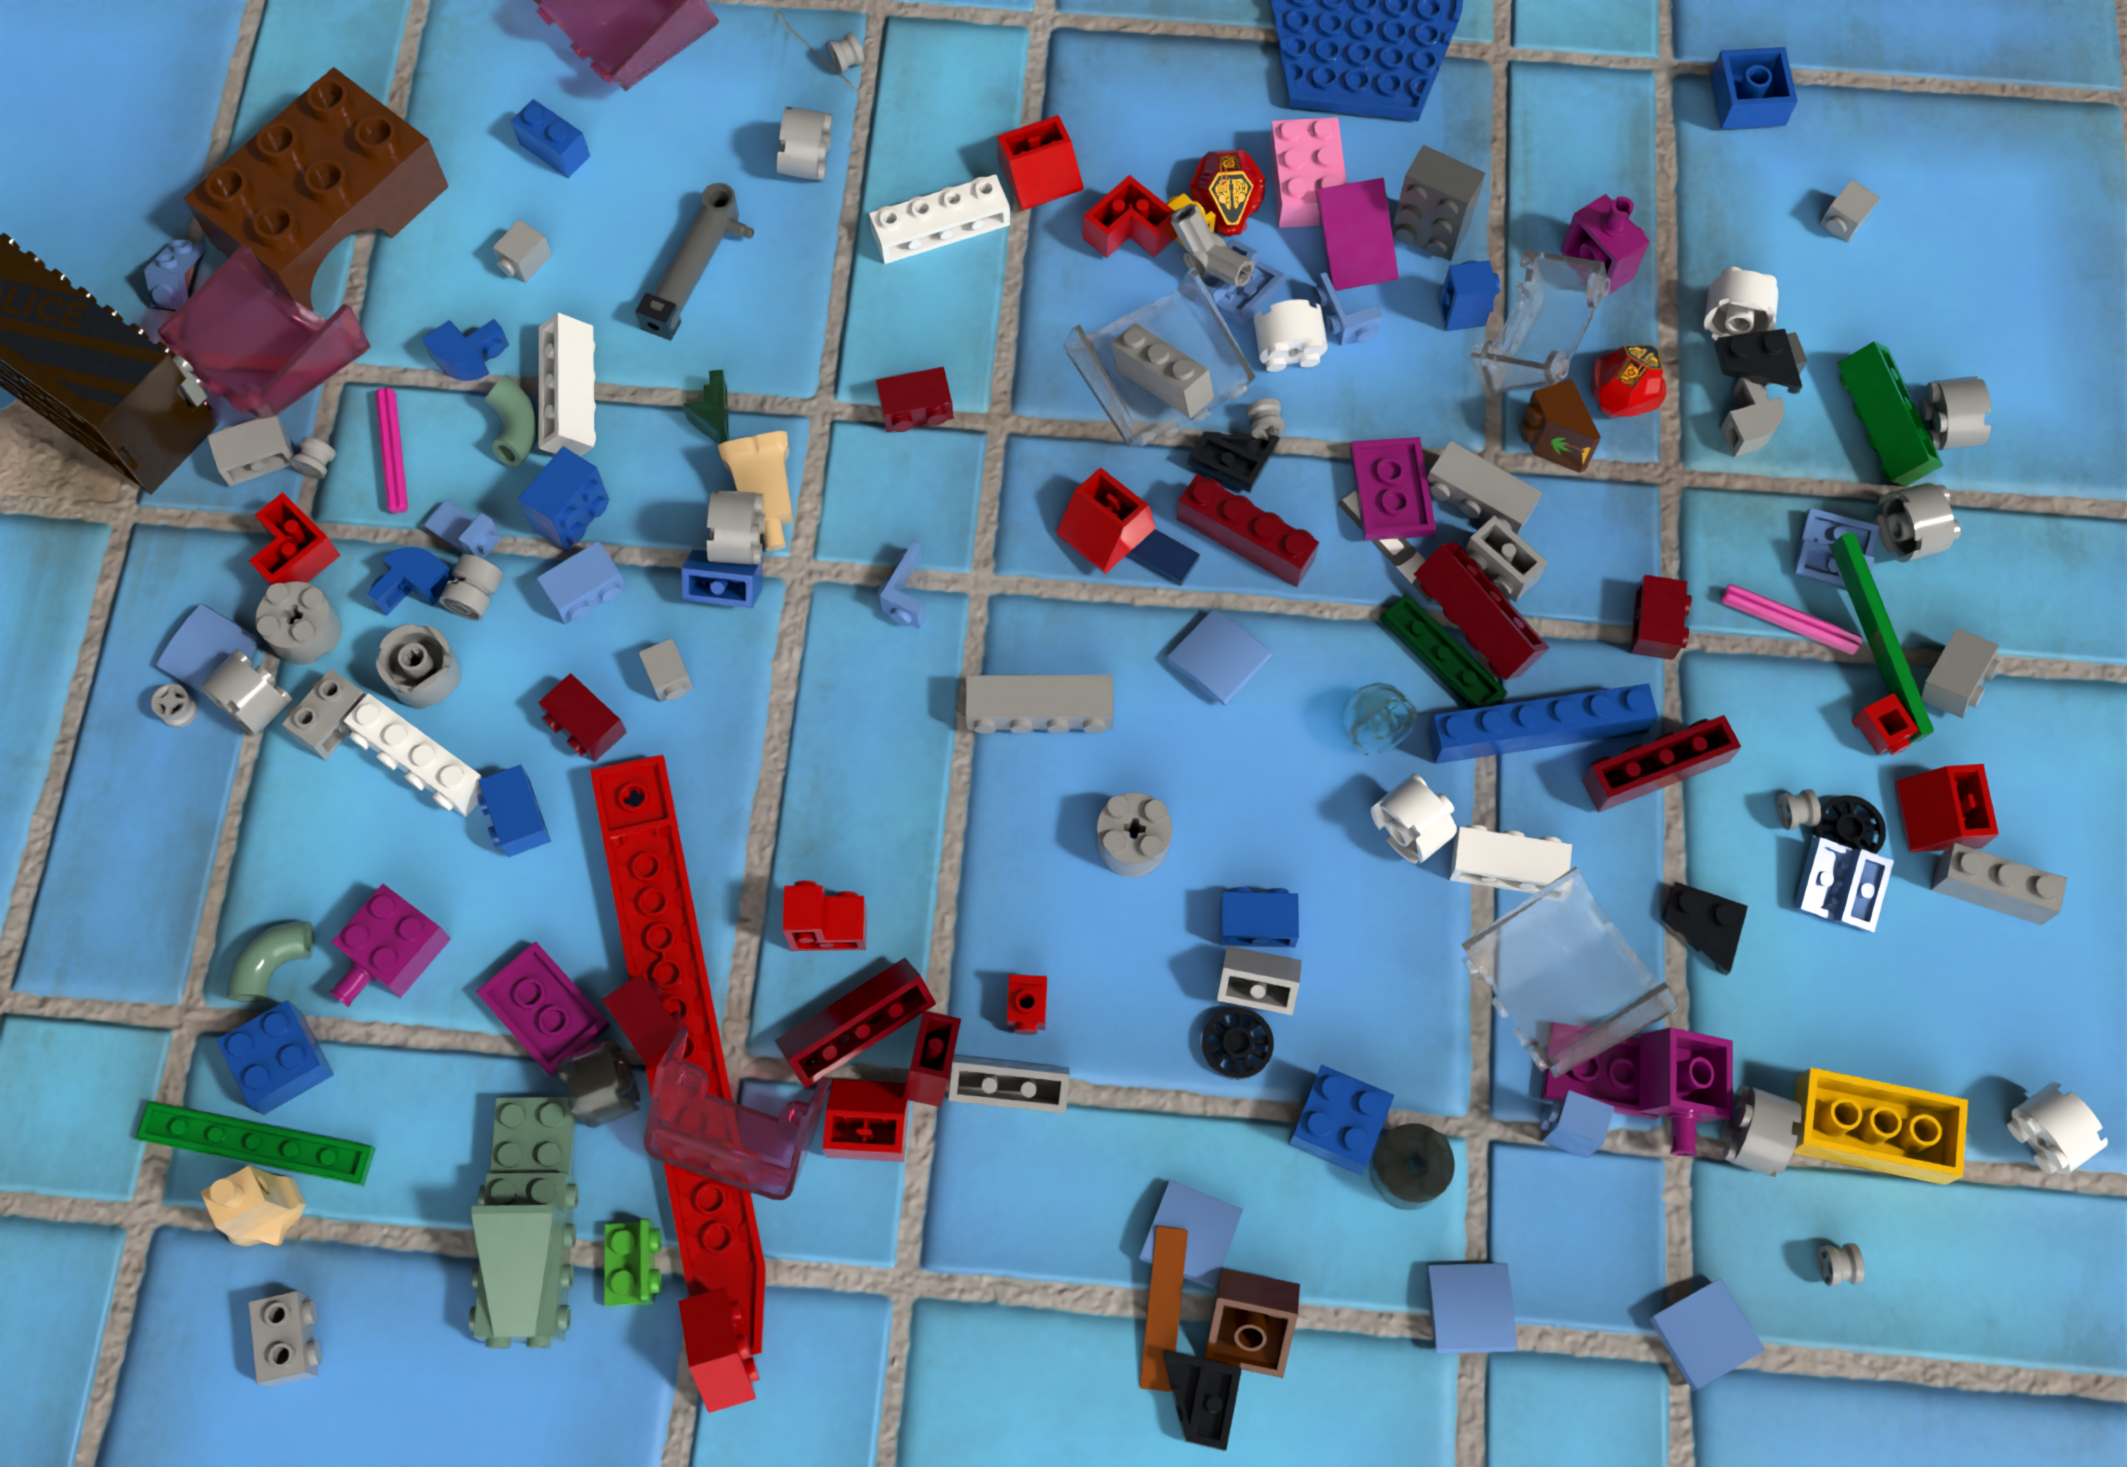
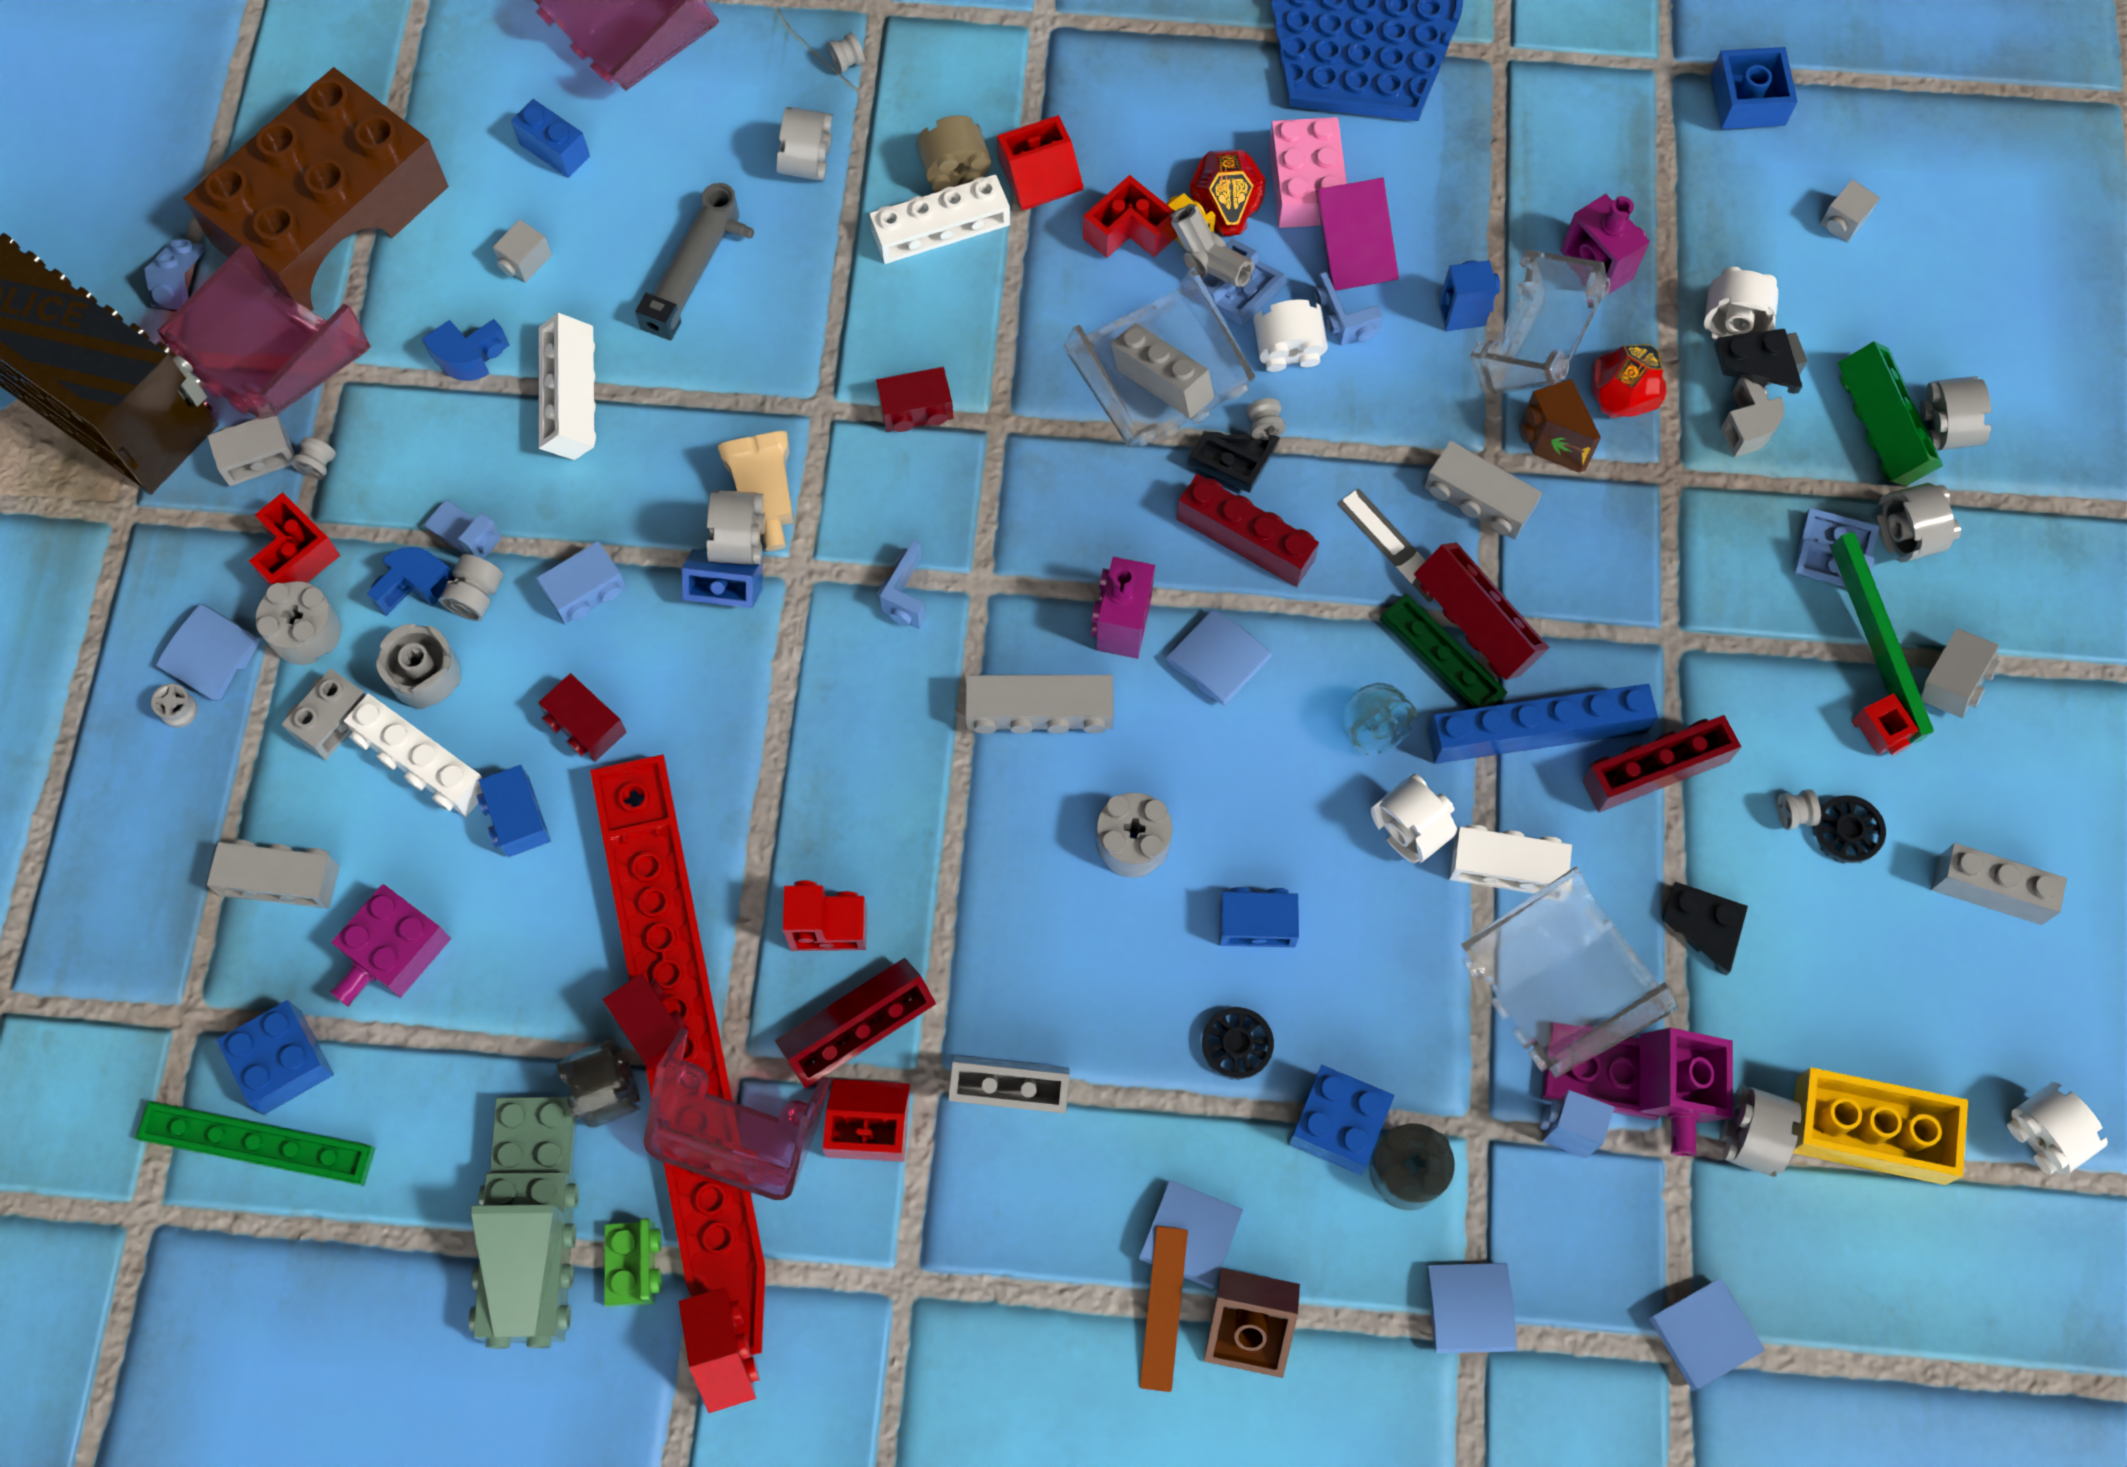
light grey brick [199,649,293,736] -> none
tan piece [200,1165,306,1247] -> none
sand green cylinder [227,921,314,1002] -> none
light grey brick [249,1291,322,1387] -> none
dark pink axle [375,387,408,514] -> none
magenta plate [476,941,611,1077] -> none
sand green cylinder [484,375,538,467] -> none
blue brick [518,446,610,552] -> none
light grey brick [638,638,693,702] -> none
clear green slope [683,370,730,445] -> none
dark red brick [903,1010,961,1108] -> none
red brick [1007,974,1047,1035] -> none
red slope [1056,467,1156,574] -> none
dark blue tile [1126,529,1200,586] -> none
black wing [1163,1350,1242,1451] -> none
light grey brick [1217,946,1302,1016] -> none
magenta plate [1349,437,1436,541] -> none
dark grey brick [1392,145,1485,261] -> none
light grey brick [1465,515,1548,602] -> none
dark red brick [1630,574,1692,660] -> none
dark pink axle [1722,584,1862,655] -> none
medium blue slope [1793,837,1894,932] -> none
light grey wheel [1818,1243,1865,1286] -> none
red slope [1894,764,1999,853] -> none
none -> light grey brick [207,839,340,909]
none -> dark tan brick [916,115,991,192]
none -> magenta brick [1091,557,1155,659]

